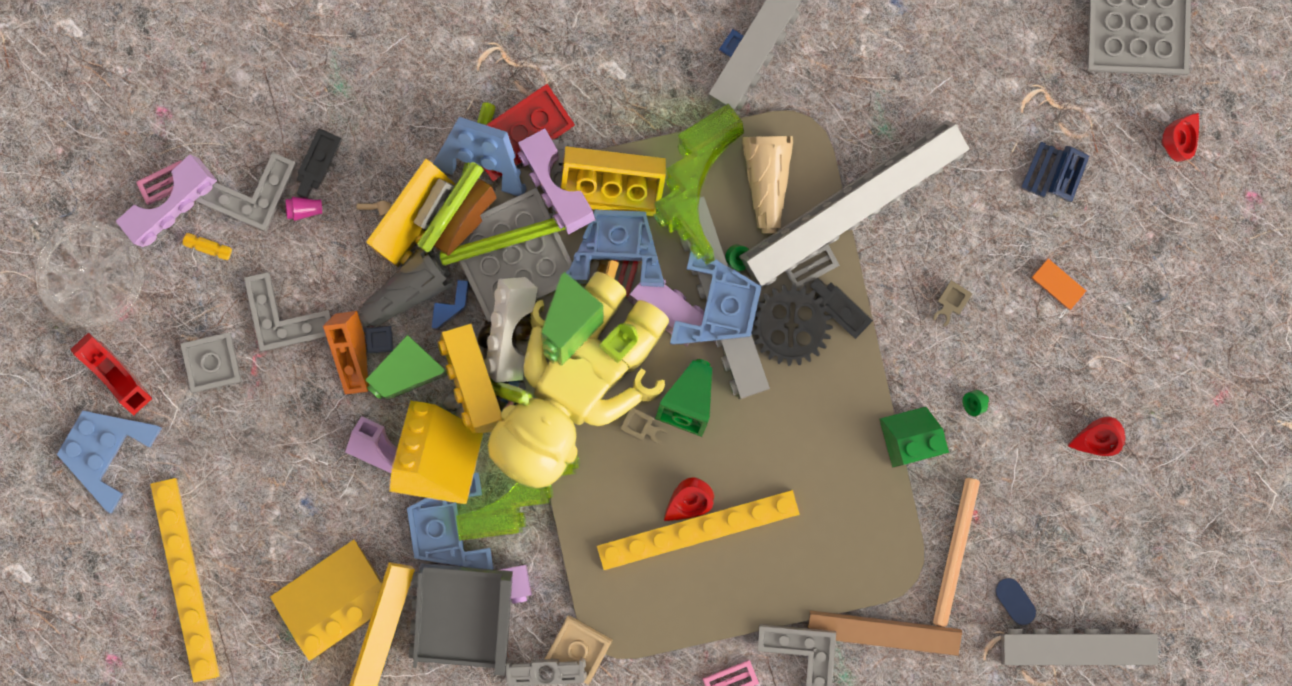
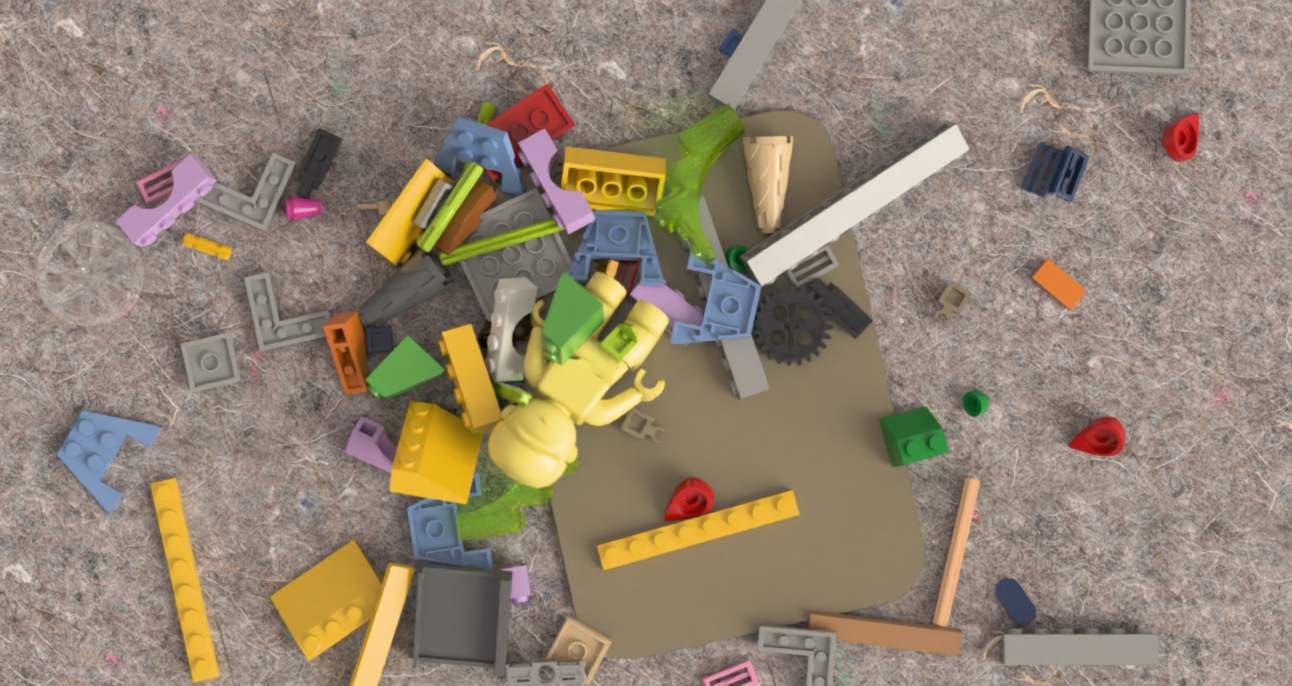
red arch [70,332,153,416] -> none
blue slope [432,280,469,330] -> none
green slope [655,359,712,437] -> none

